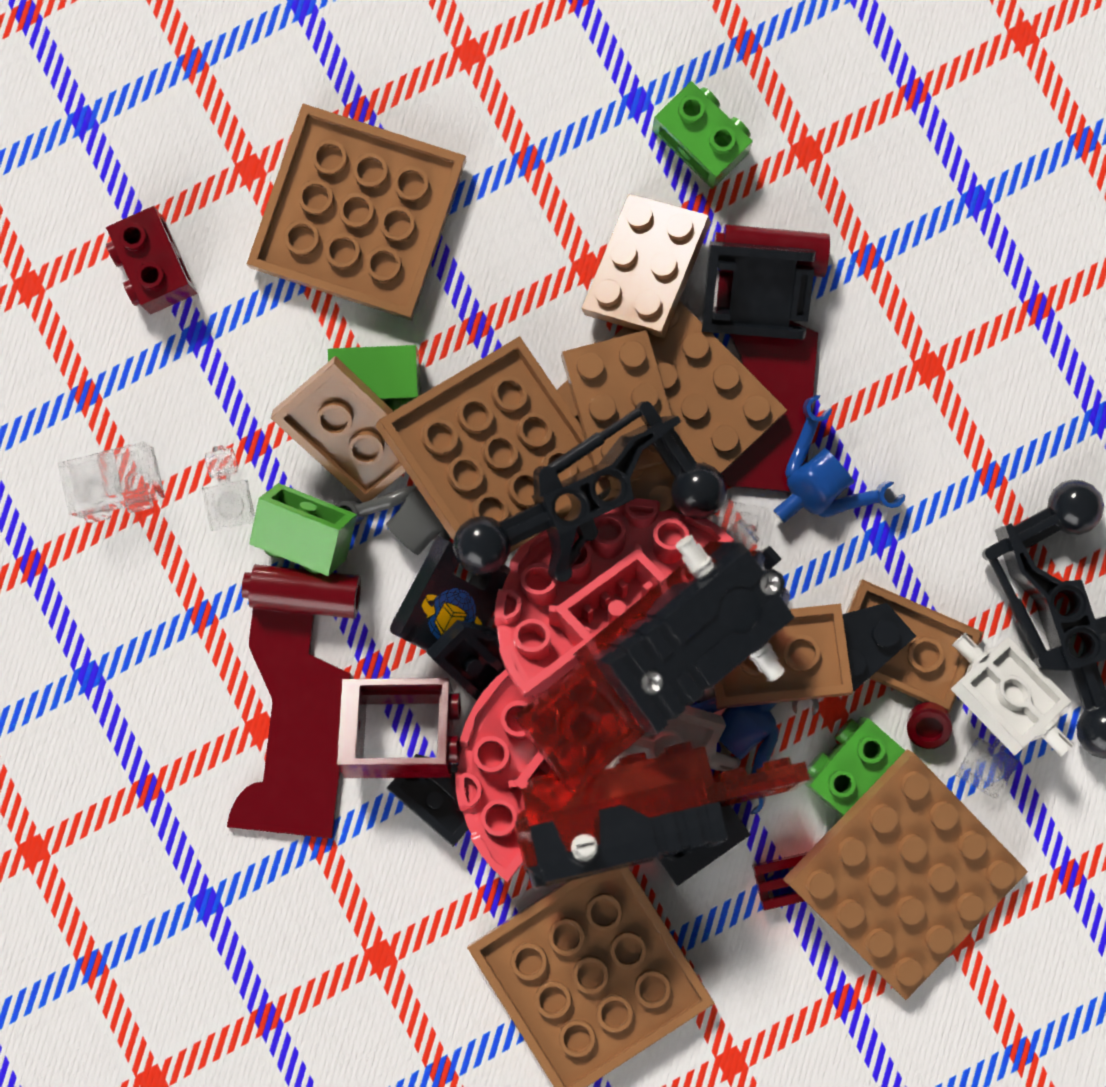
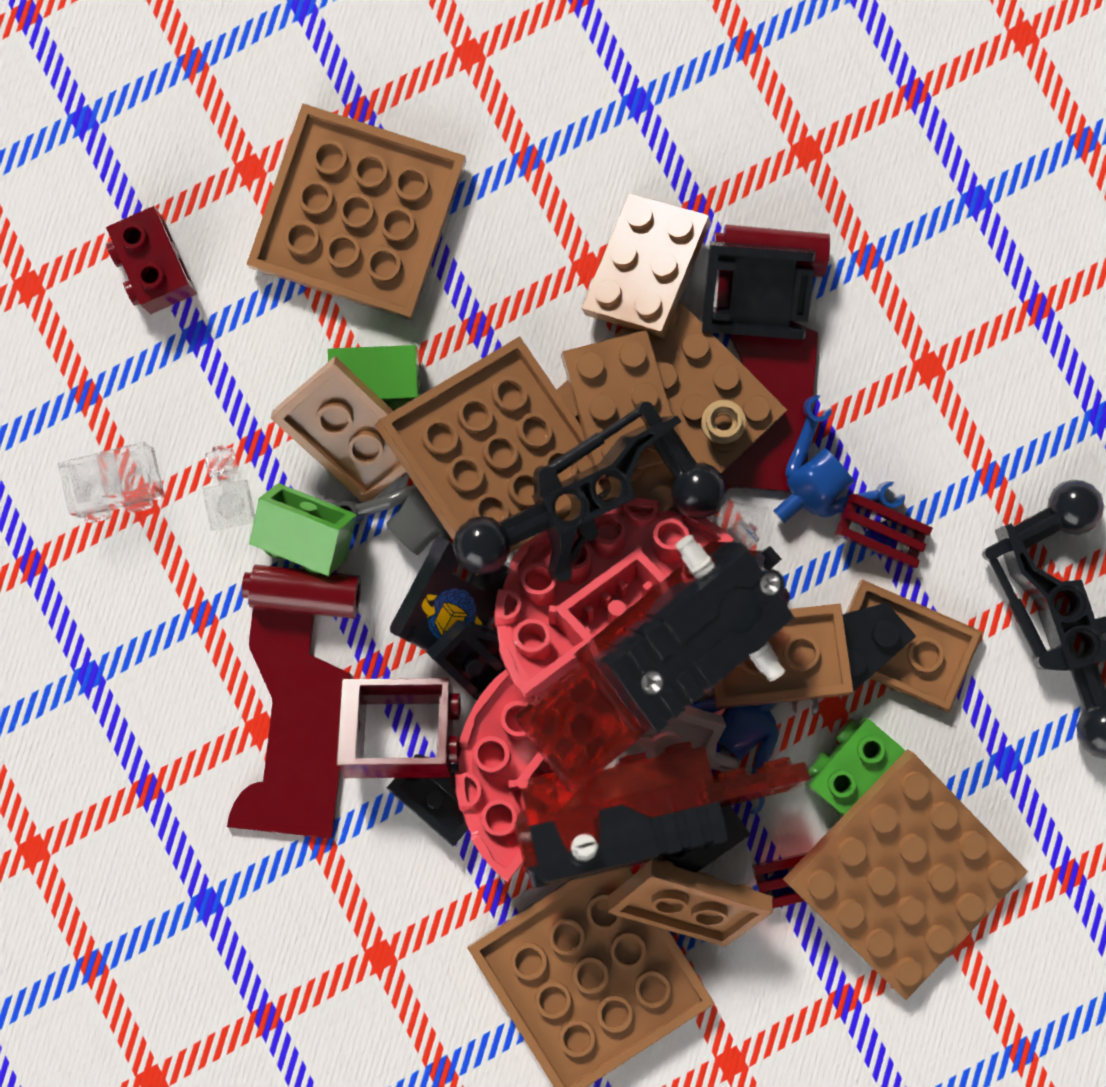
bright green brick [652,81,753,189] -> none
dark red tile [907,702,952,749] -> none
white plate [951,632,1074,757] -> none
clear plate [955,732,1019,799] -> none
none -> medium nougat plate [608,860,773,947]
none -> tan plate [701,400,746,445]
none -> dark red tile [834,494,933,568]

